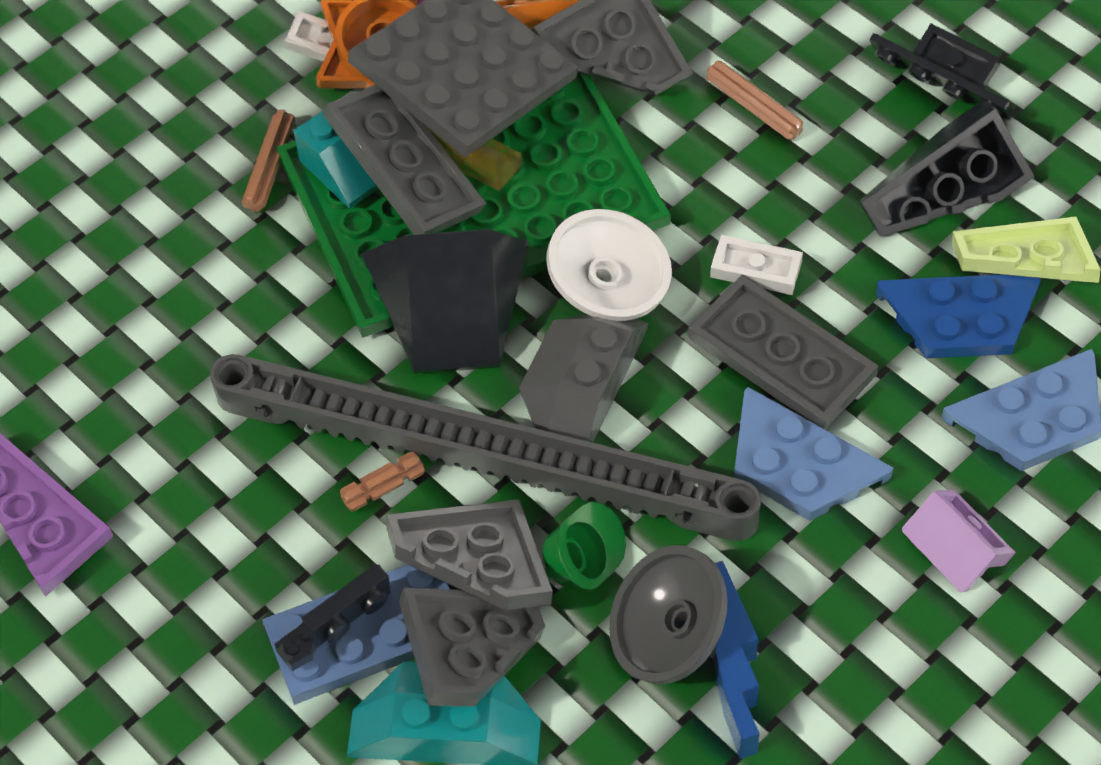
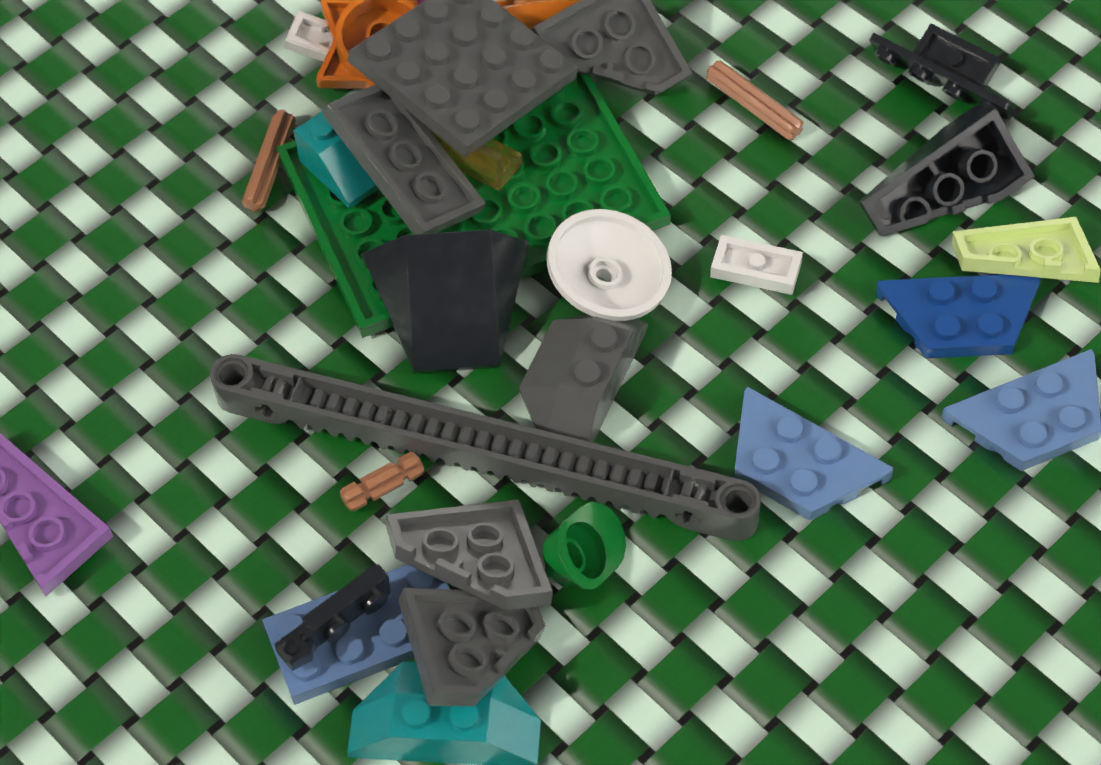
dark grey dish [609,545,727,685] -> none
dark grey plate [688,275,878,430] -> none
blue slope [712,560,760,759] -> none
lavender panel [902,490,1016,592] -> none

